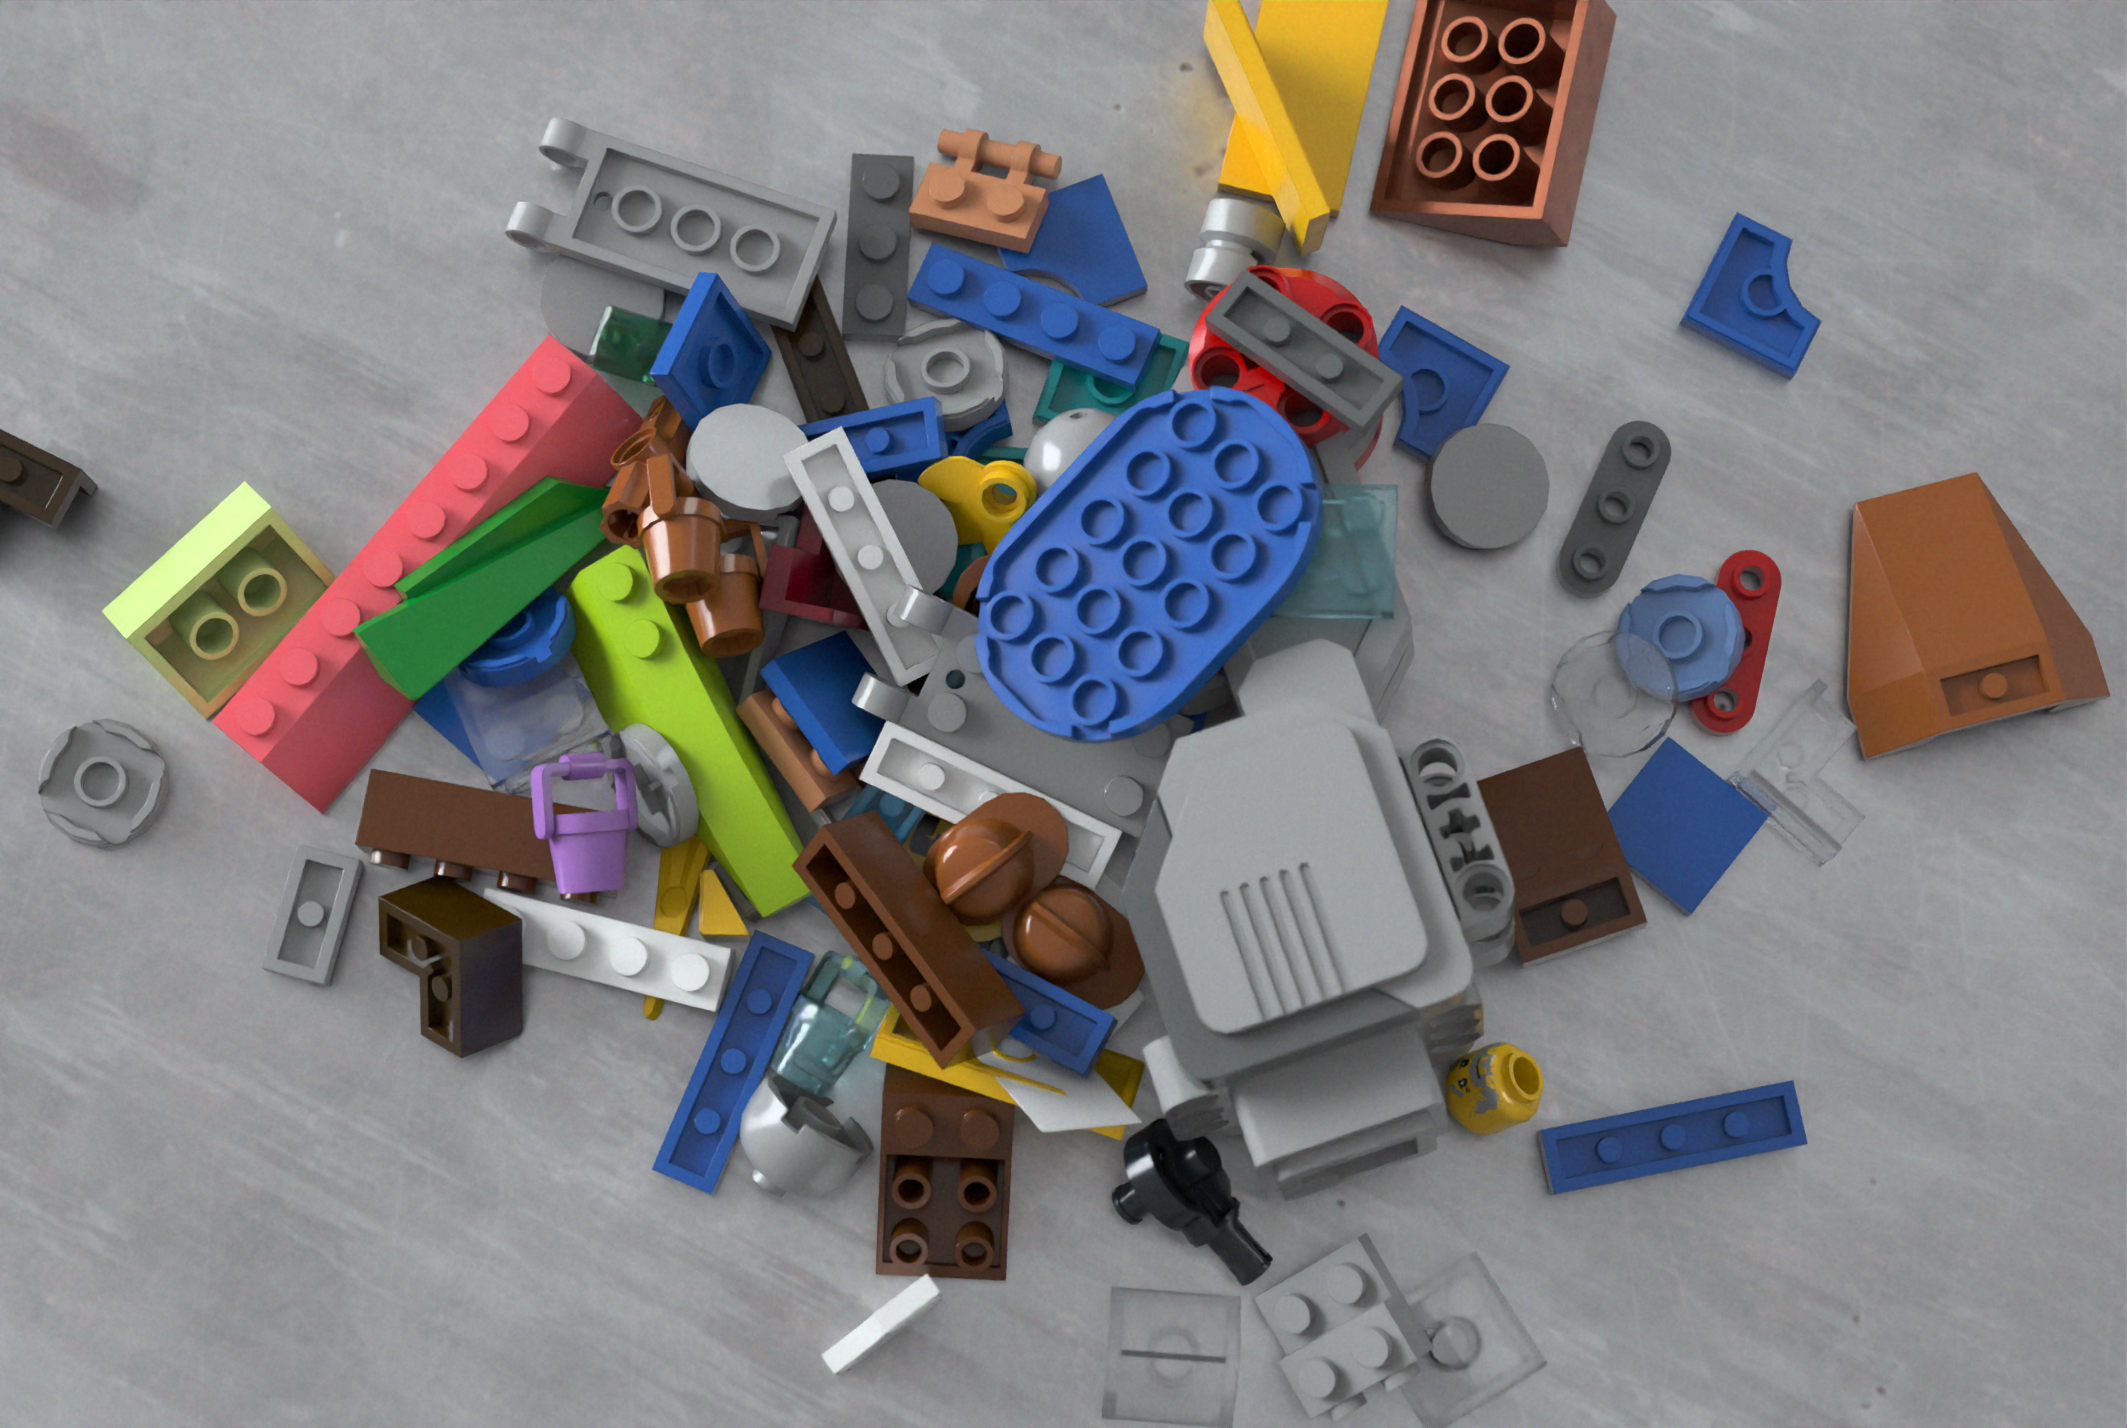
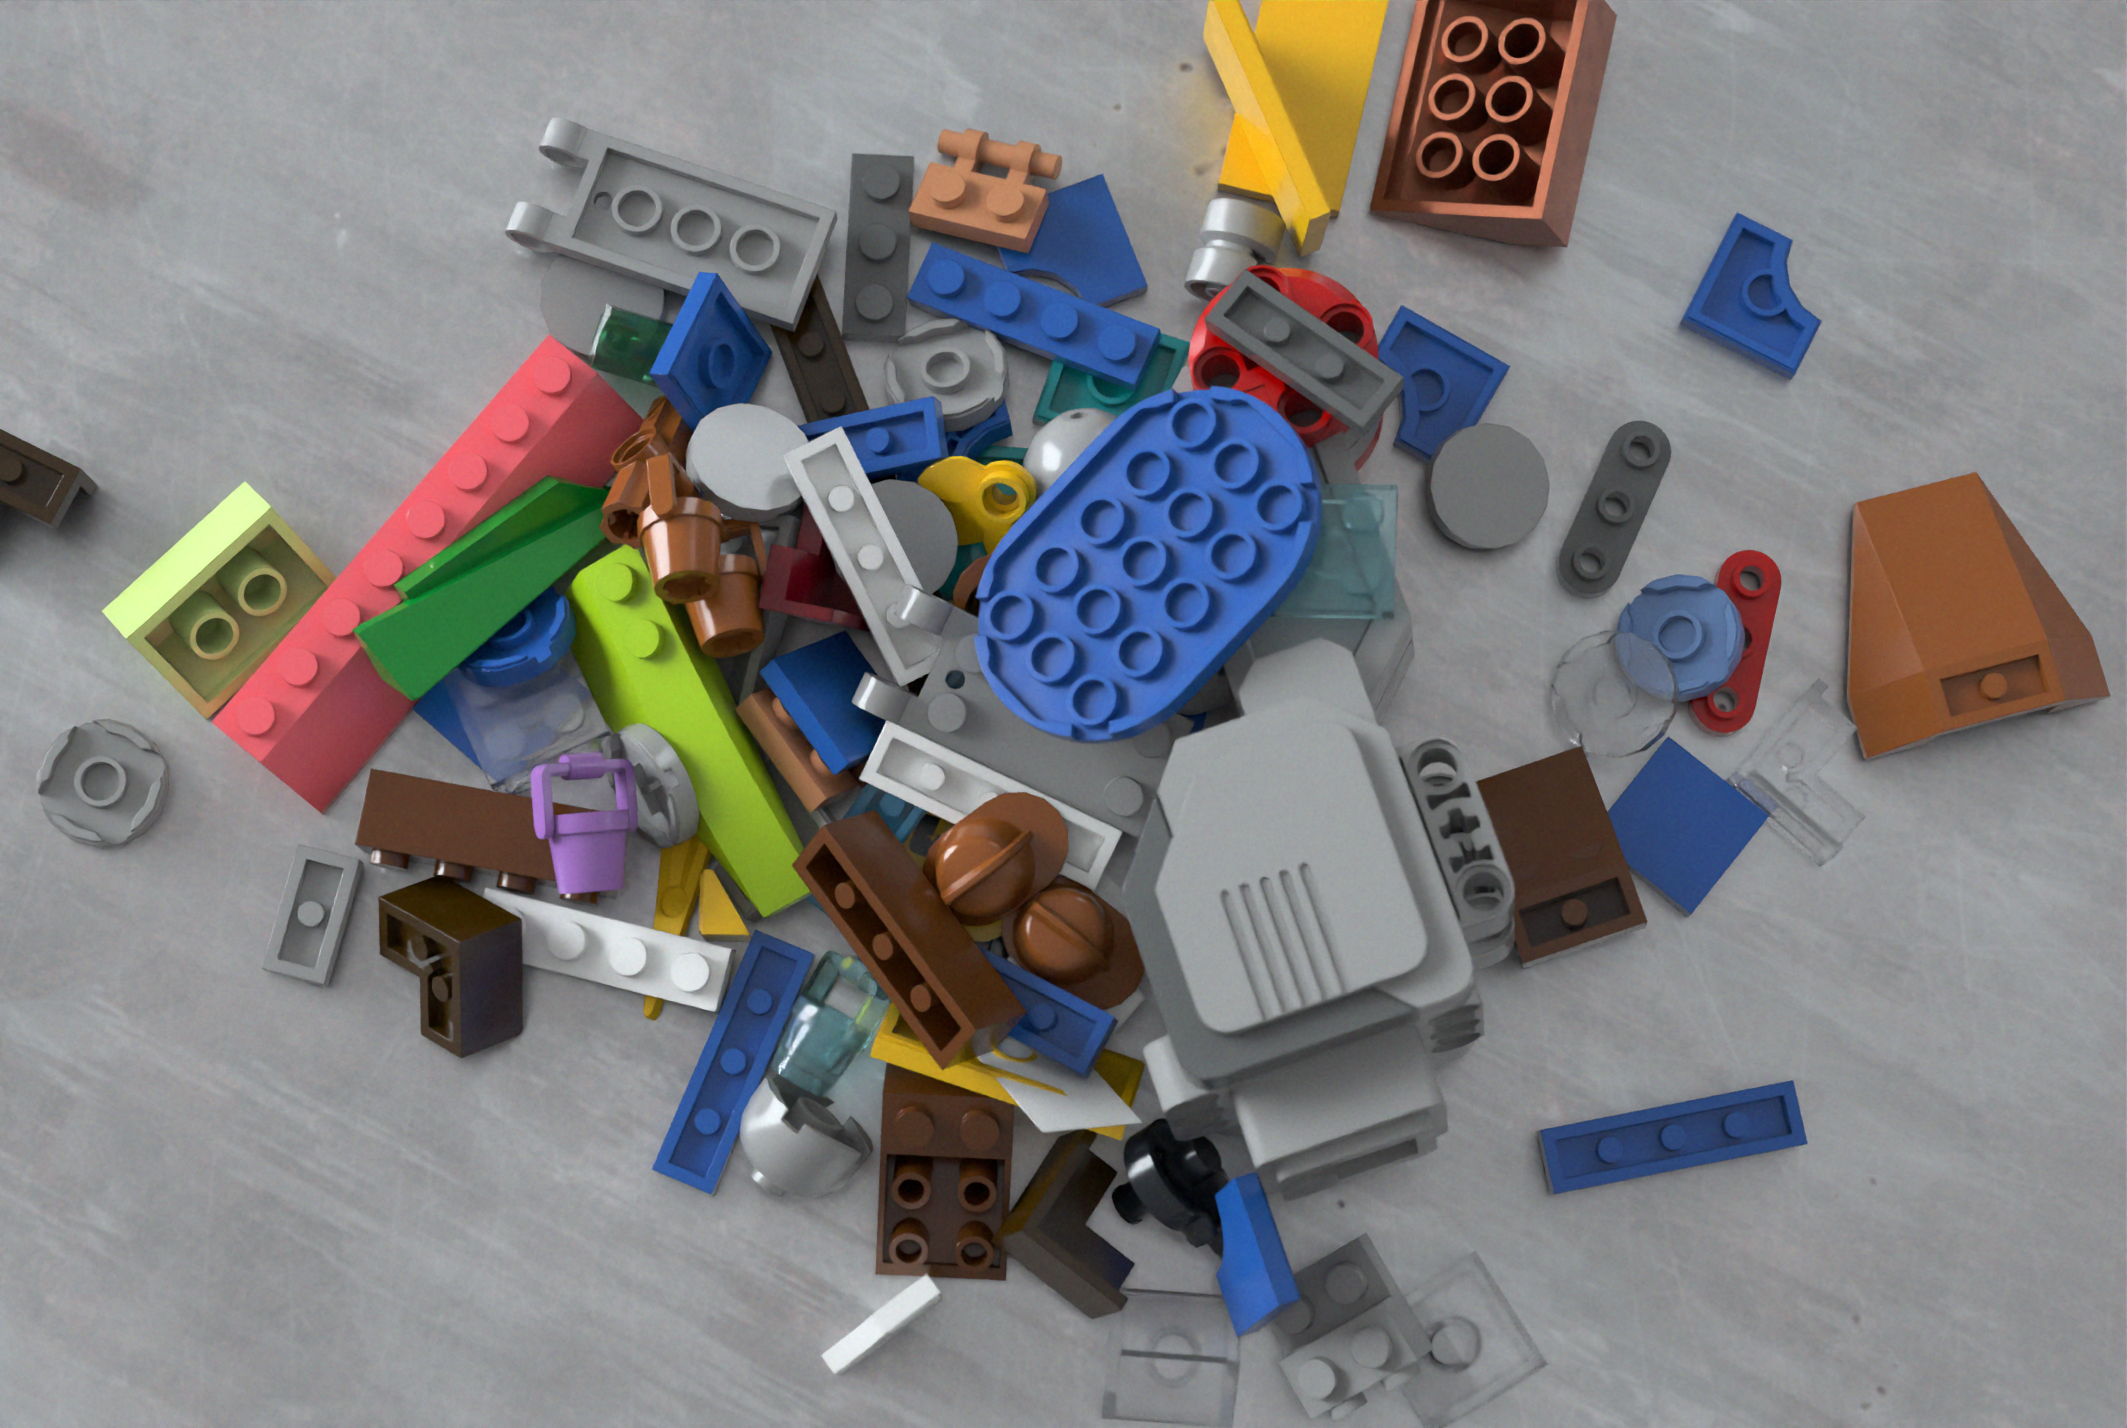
yellow head [1445,1042,1544,1136] -> none
none -> dark brown panel [991,1129,1135,1319]
none -> blue tile [1215,1172,1300,1337]

